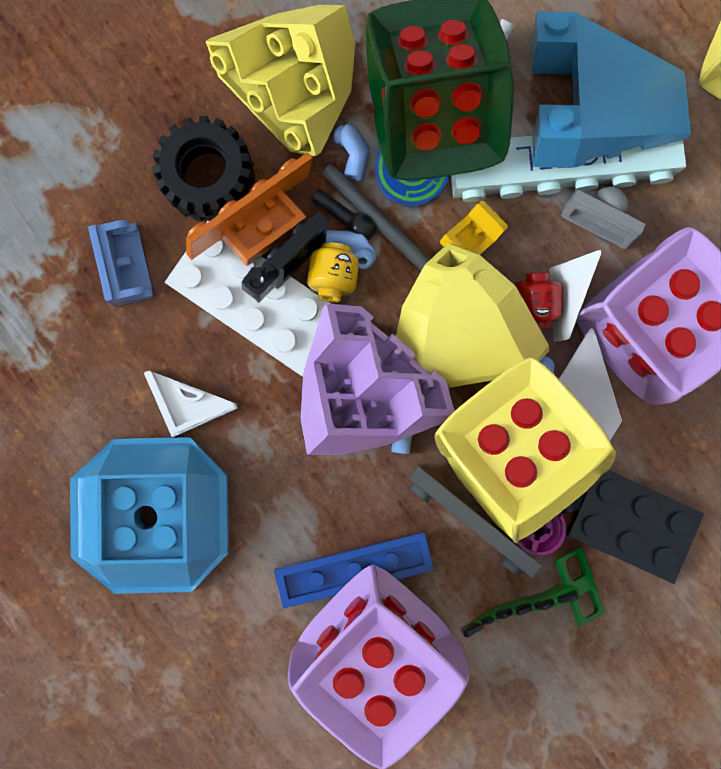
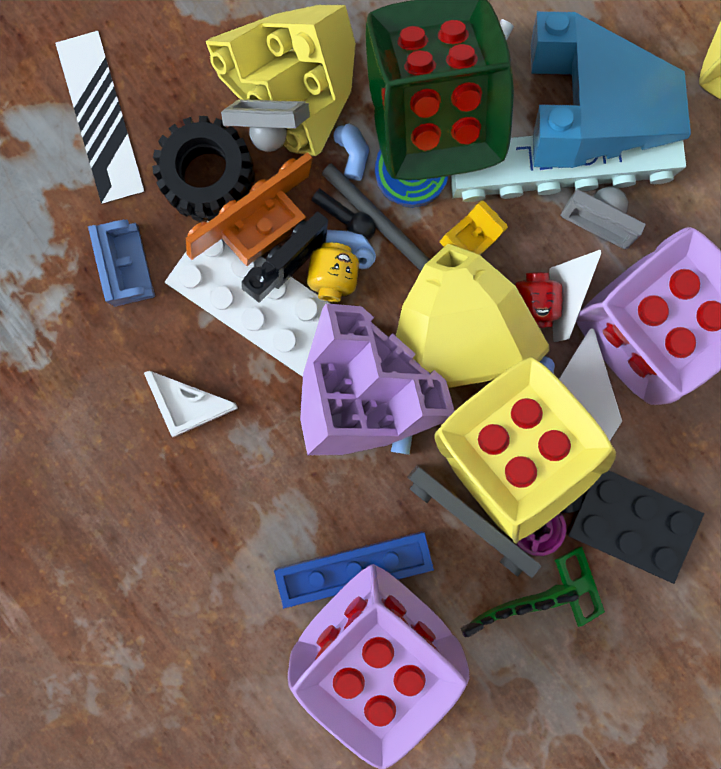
dark azure piece [70,437,230,594] -> none
none -> white sticker [55,31,144,204]
none -> light grey tile [221,99,310,152]

